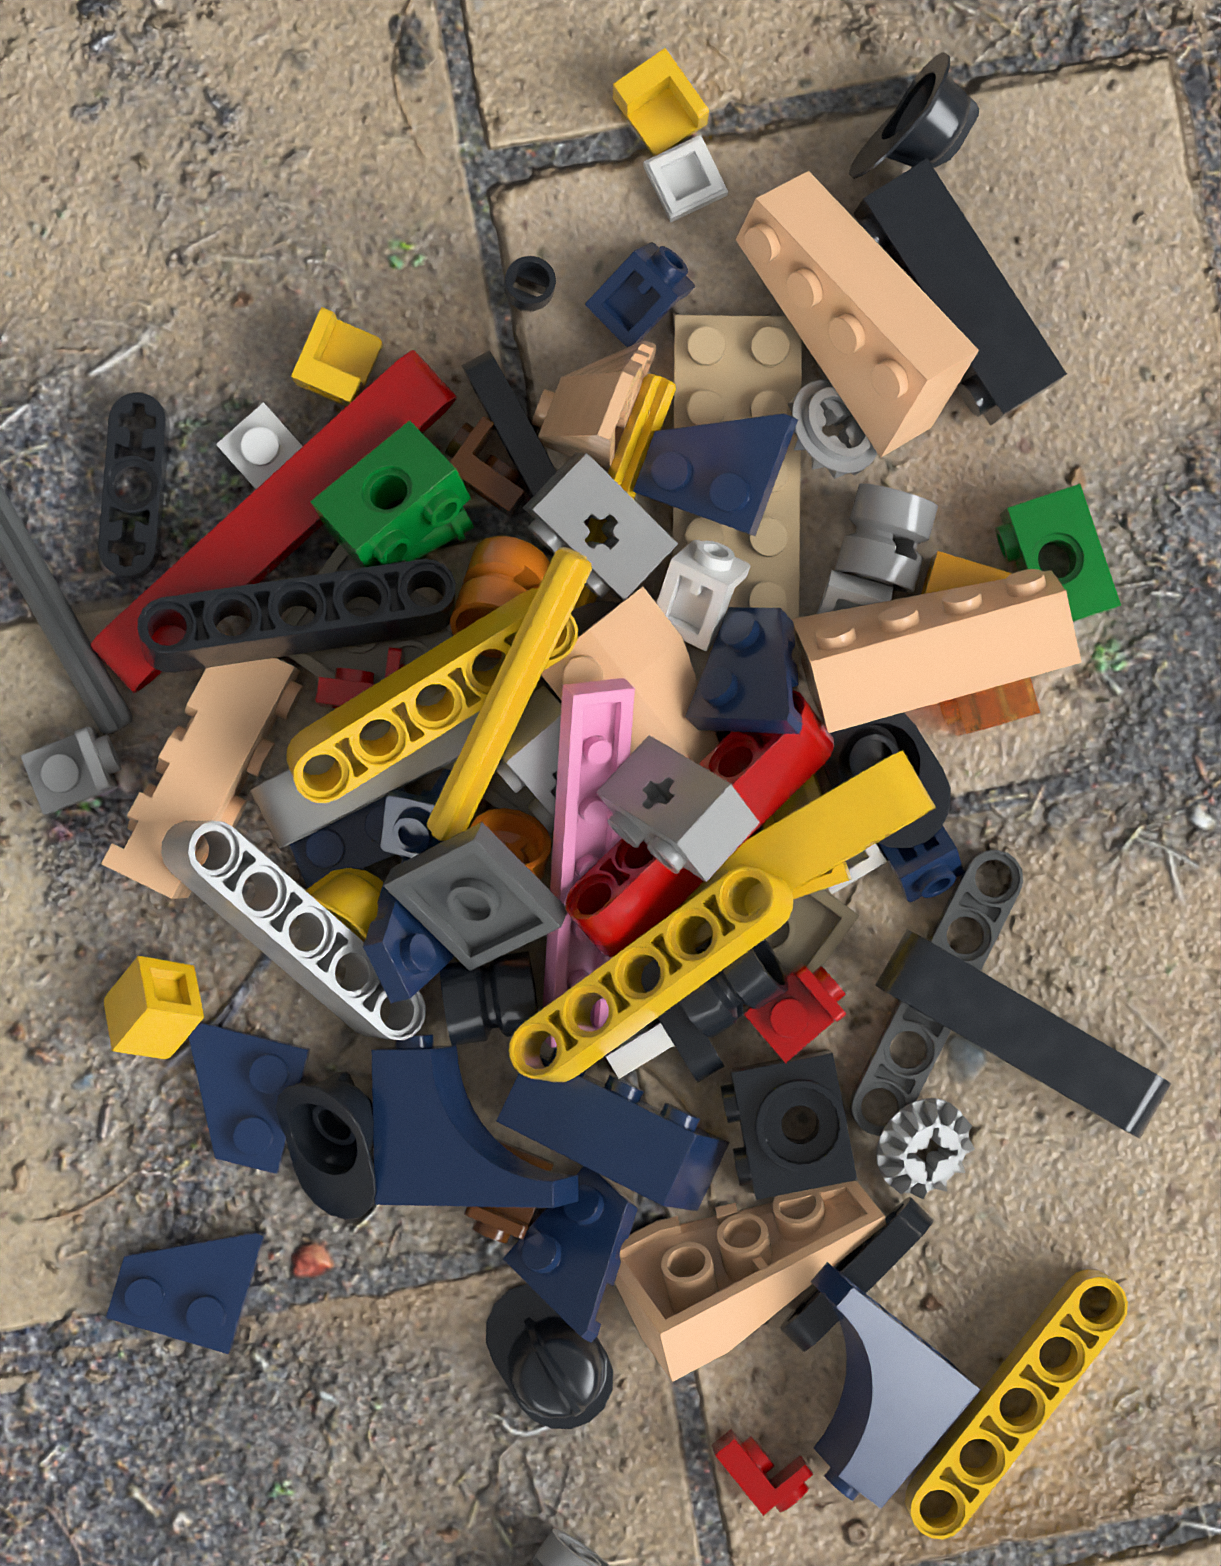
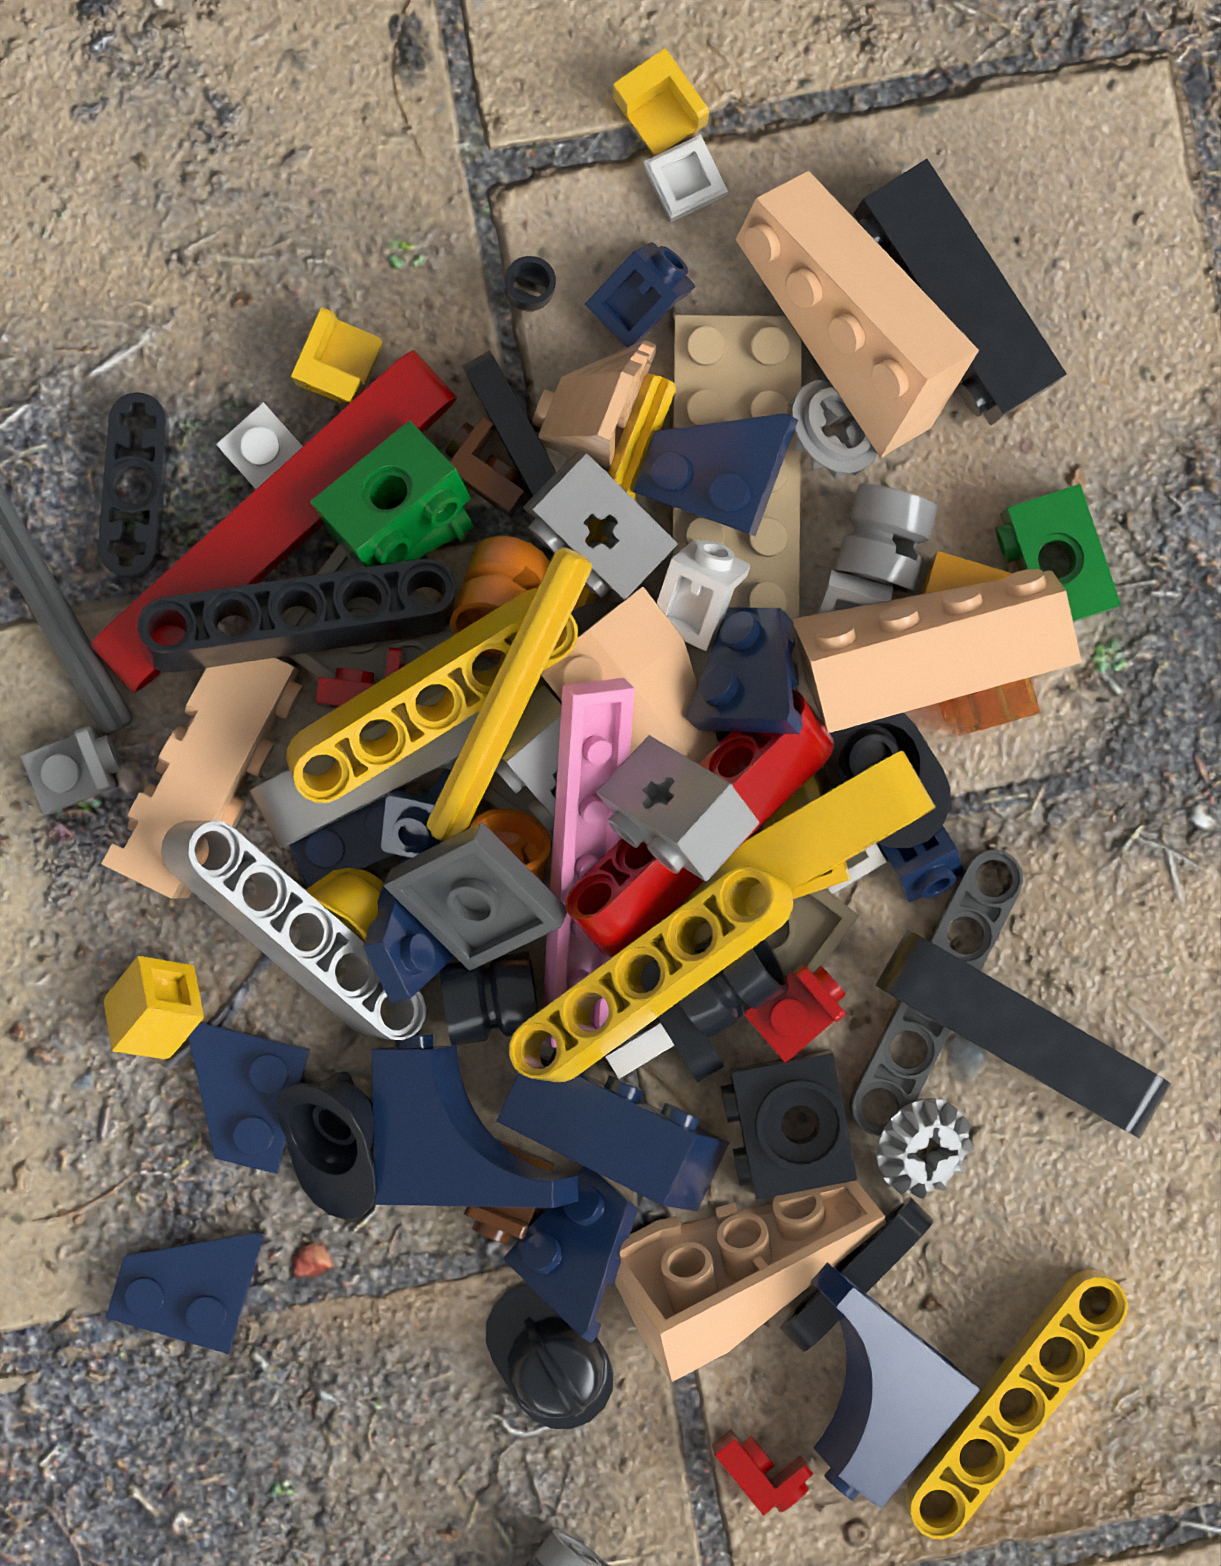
black piece [848,52,979,179] -> none

